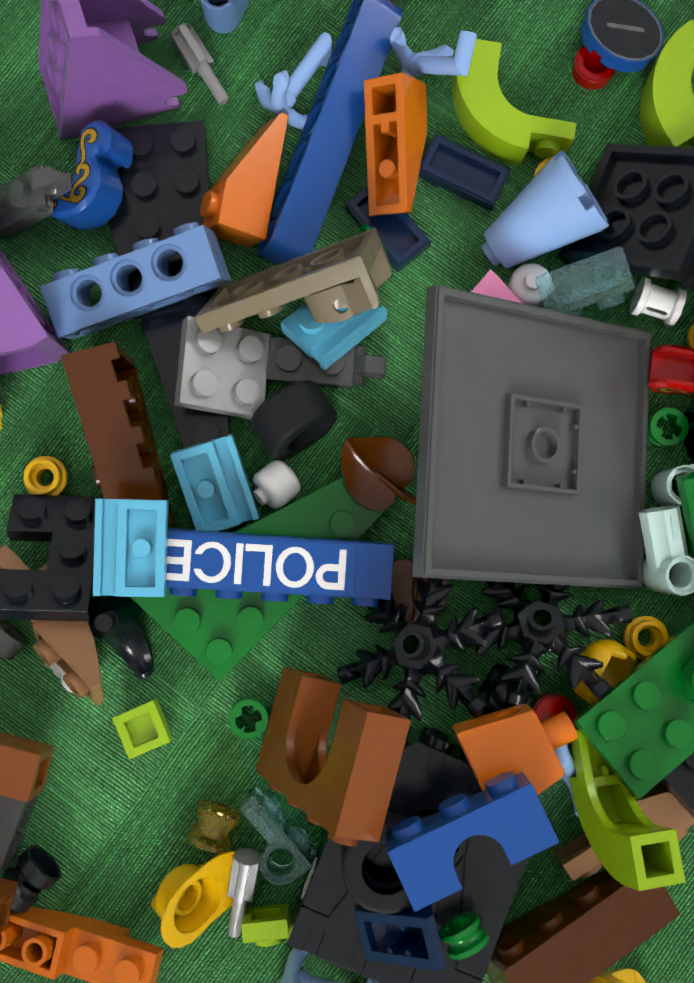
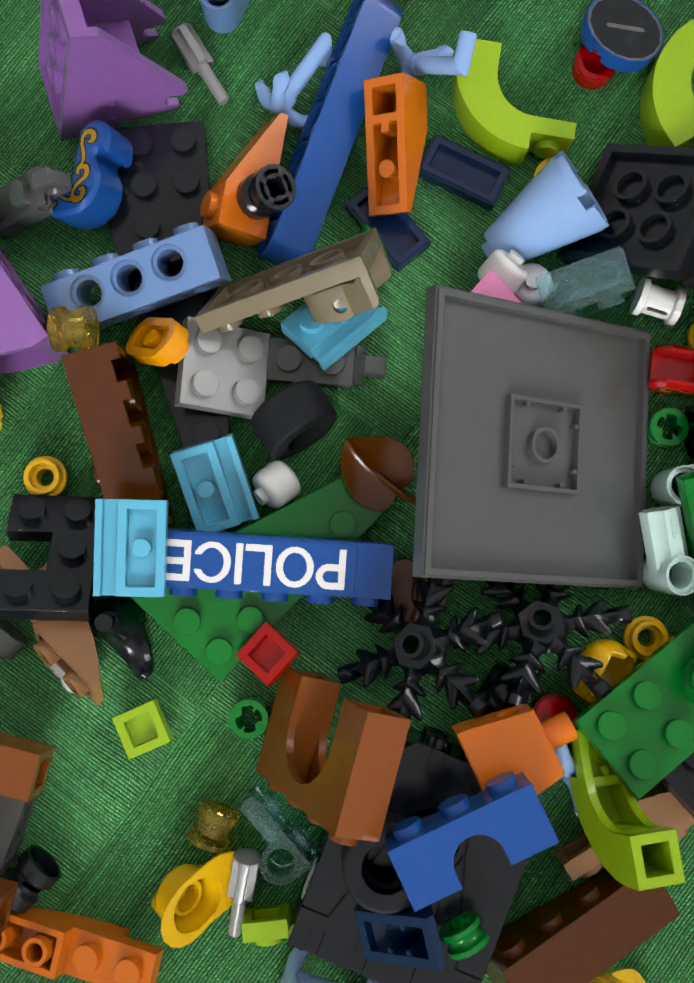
none -> clear yellow wheel [47,306,100,352]
none -> light orange plate [126,317,190,367]
none -> black wheel [236,164,296,220]
none -> red plate [236,622,301,686]
none -> white piece [477,249,528,294]

